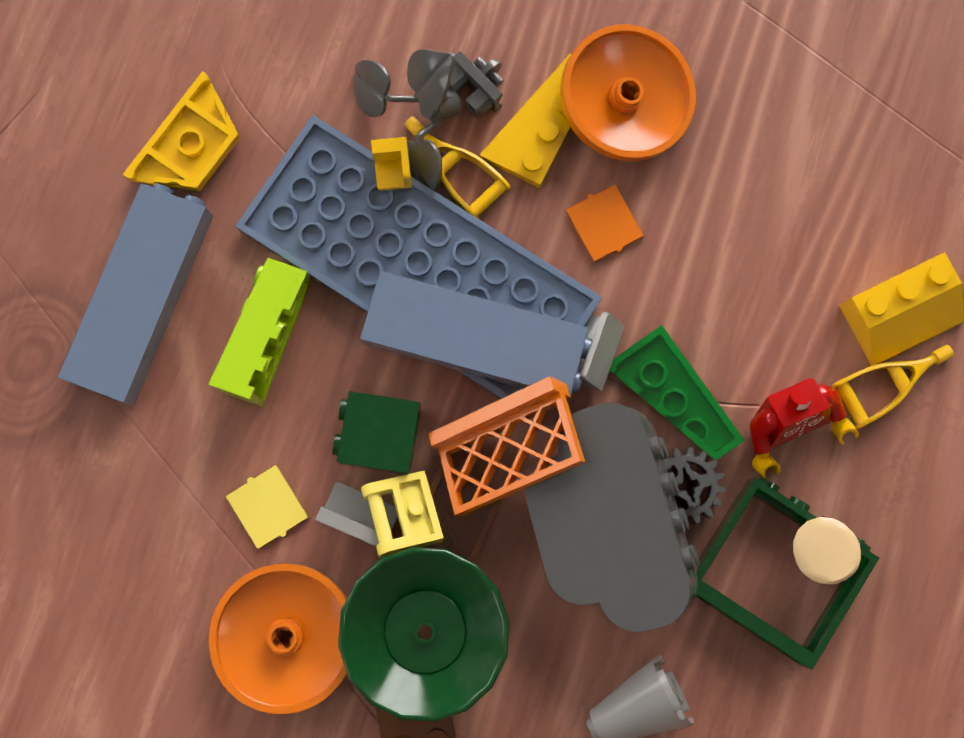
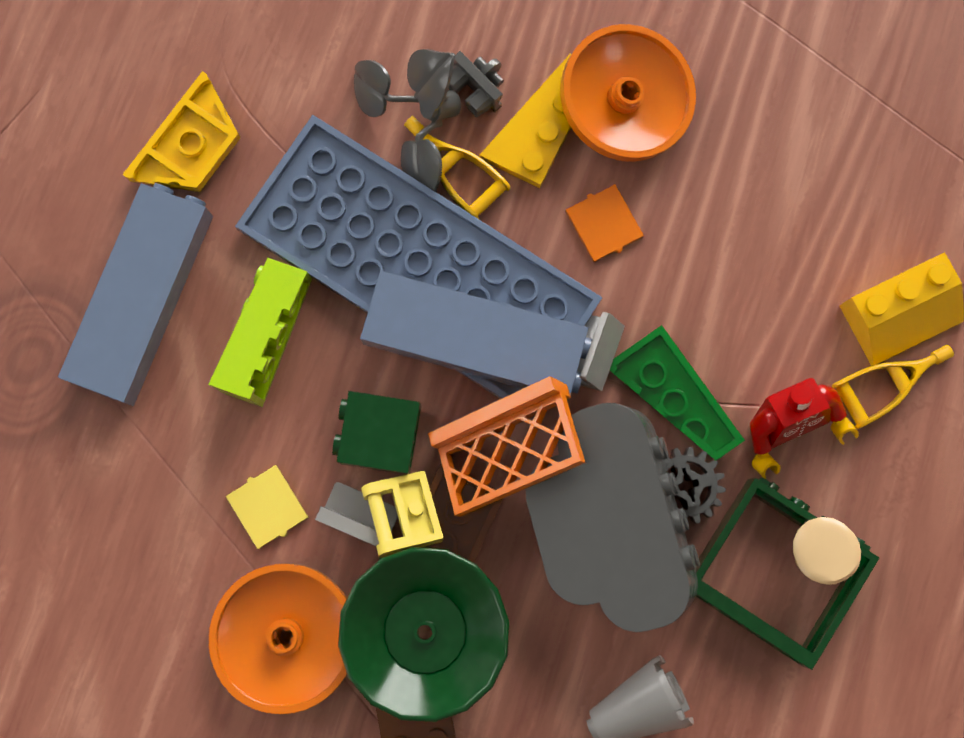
yellow panel [371,137,412,191] -> none

